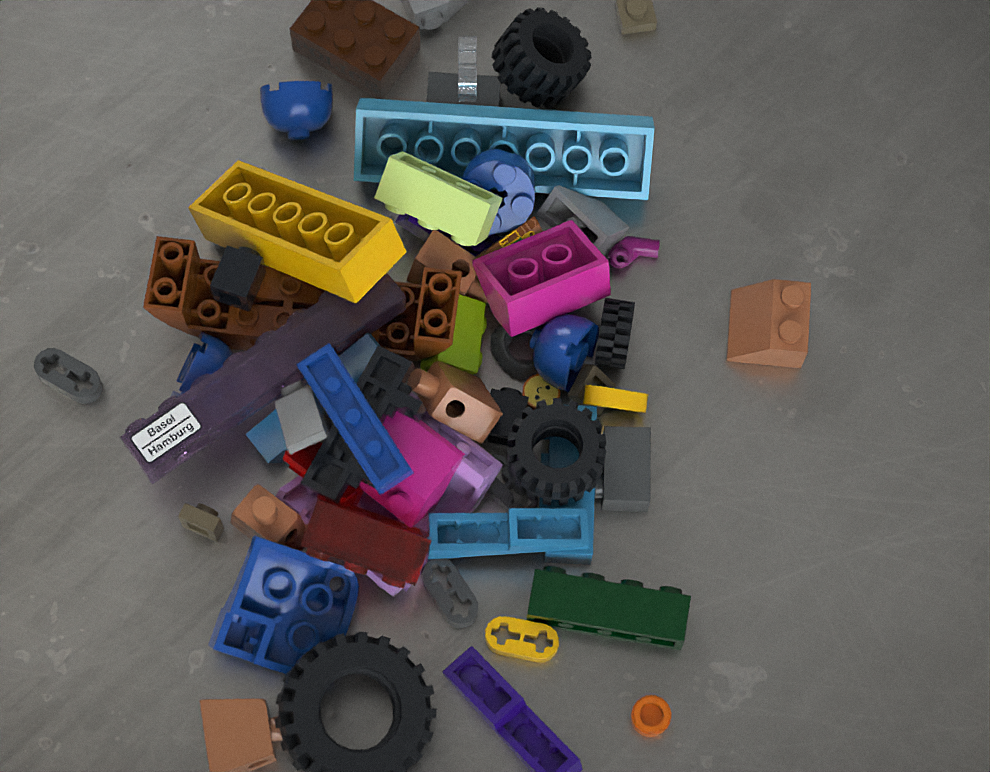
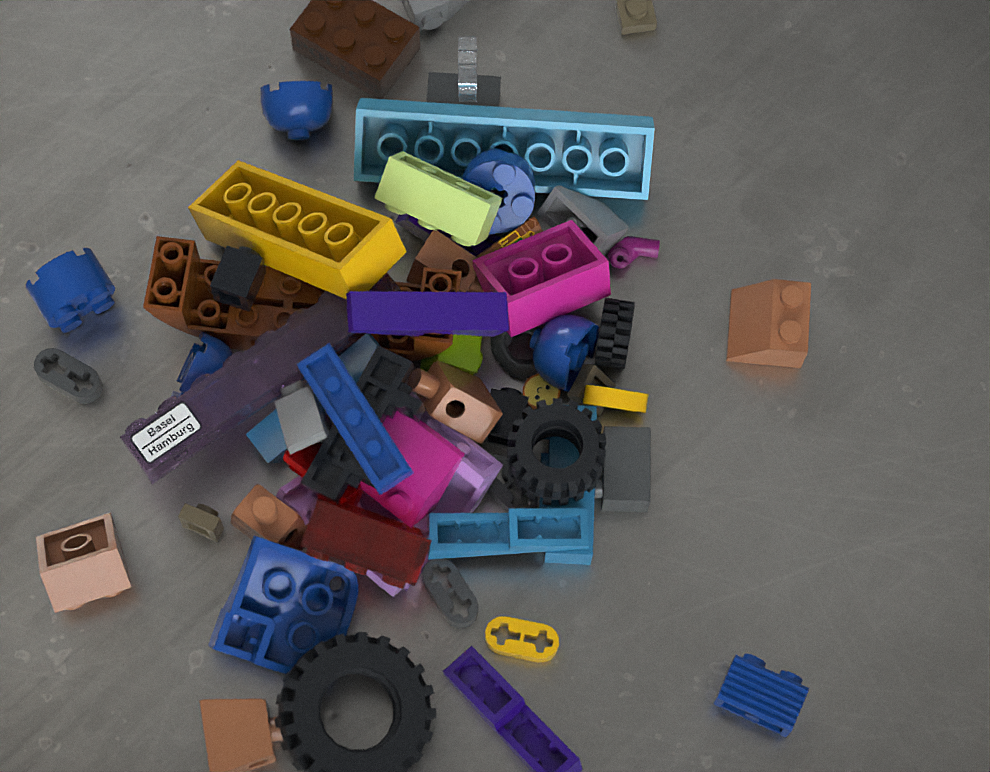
black tyre [492,7,592,108] -> none
dark green brick [526,566,691,650] -> none
orange tile [631,695,671,737] -> none
none -> blue brick [26,248,115,333]
none -> nougat slope [36,512,132,613]
none -> dark purple slope [346,291,509,337]
none -> blue brick [713,654,809,737]

